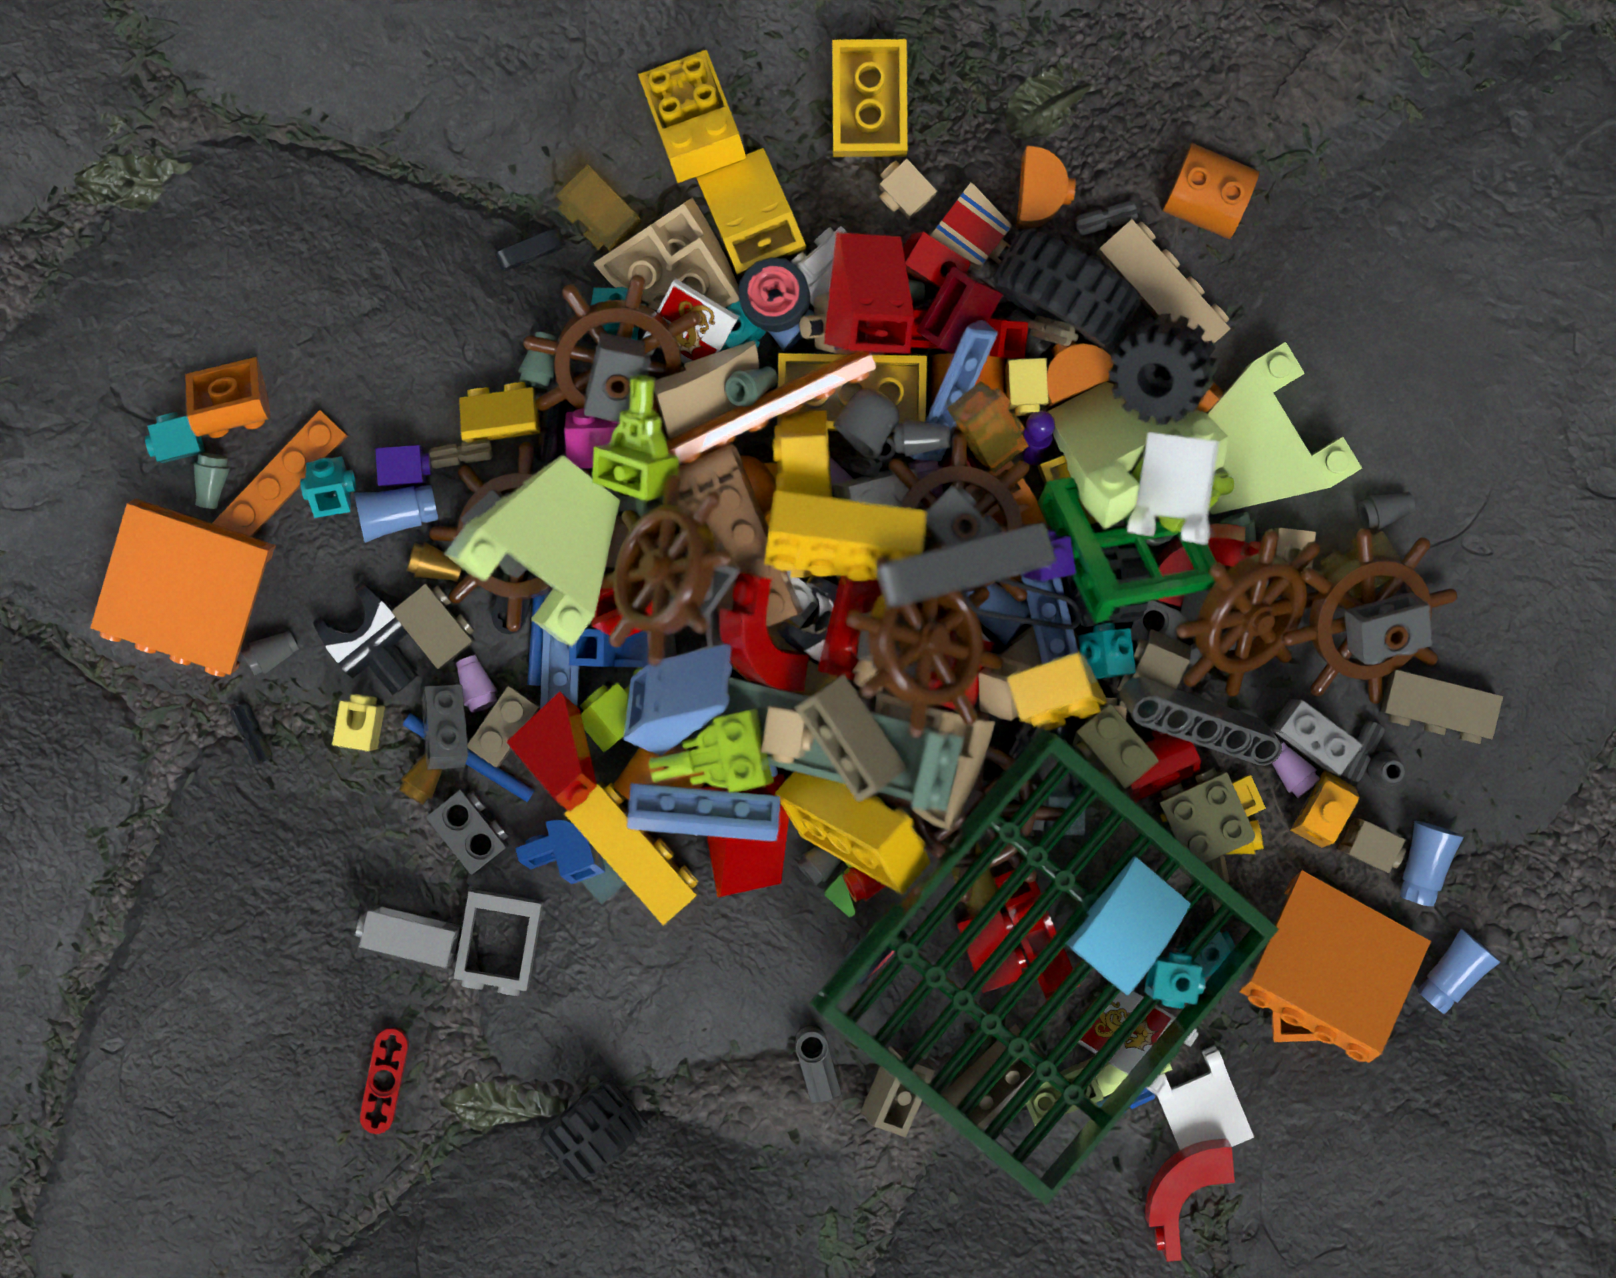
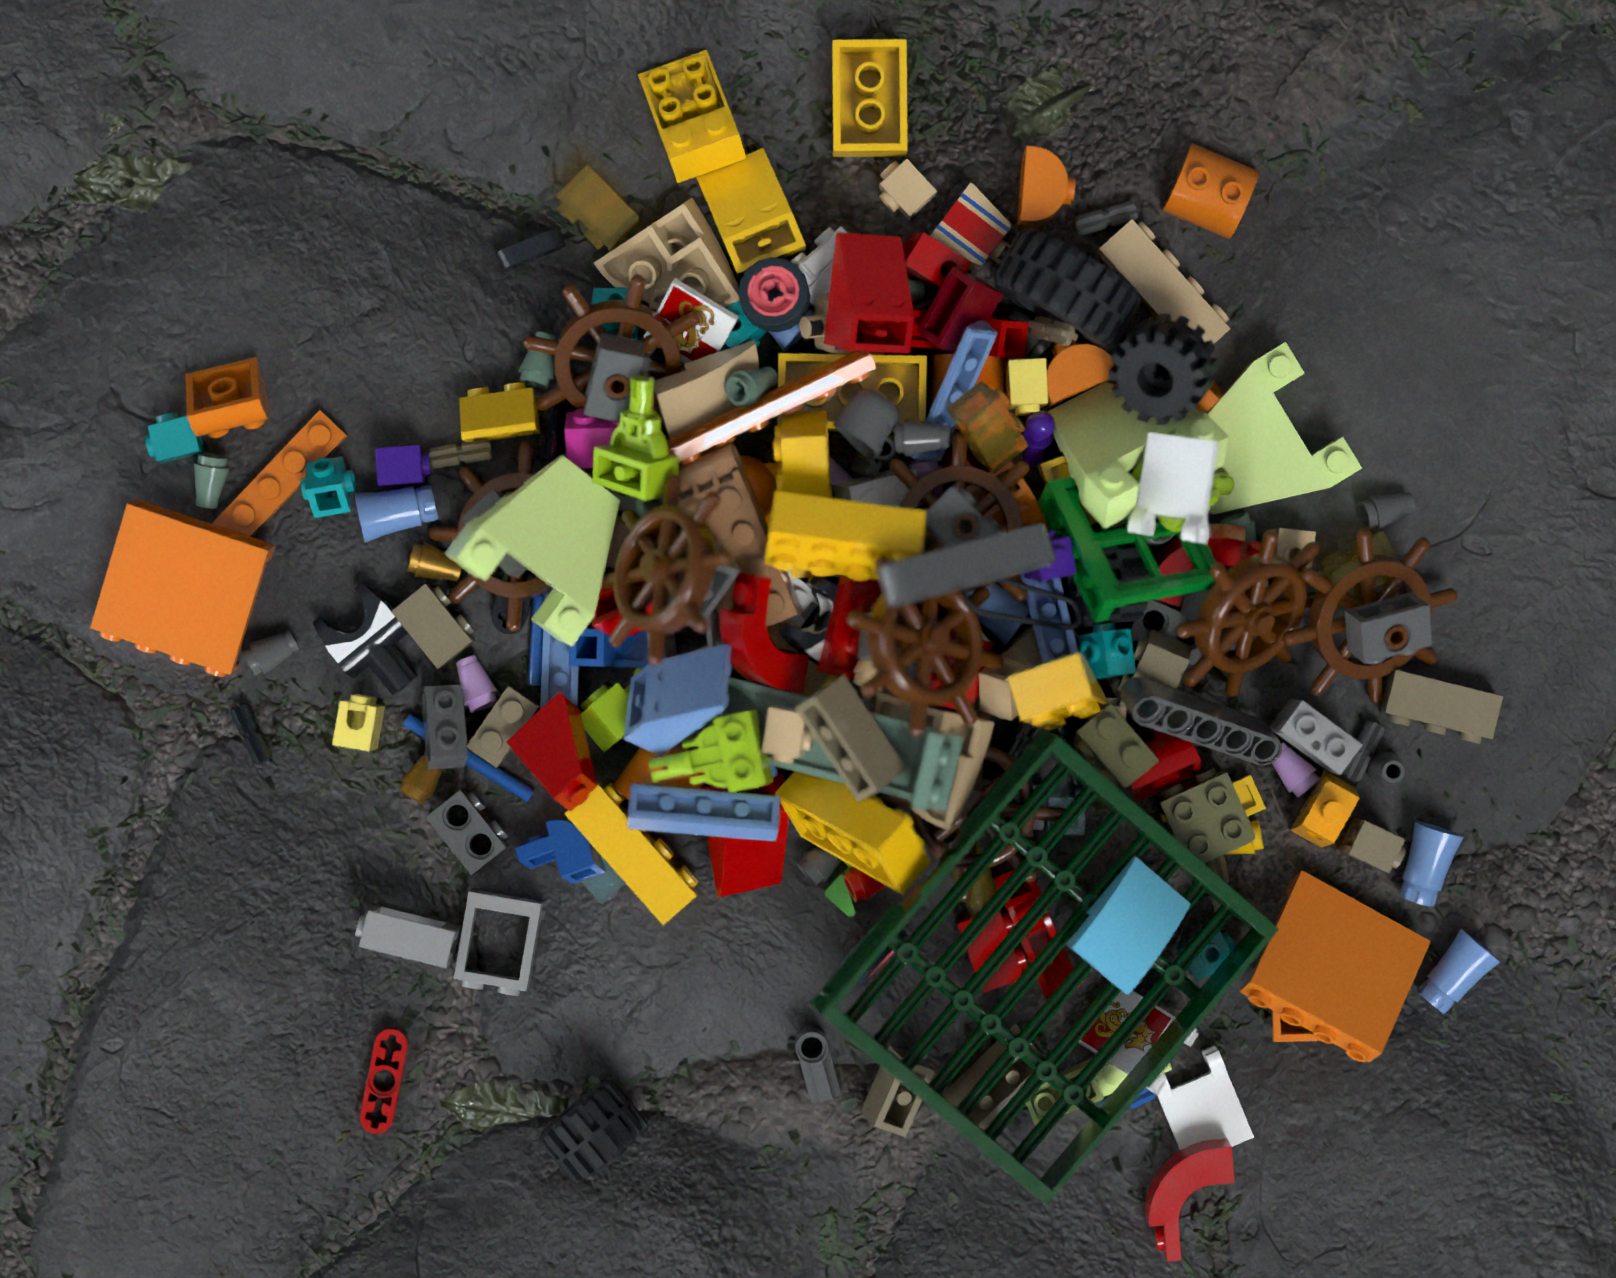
teal brick [1144,952,1205,1008] -> none

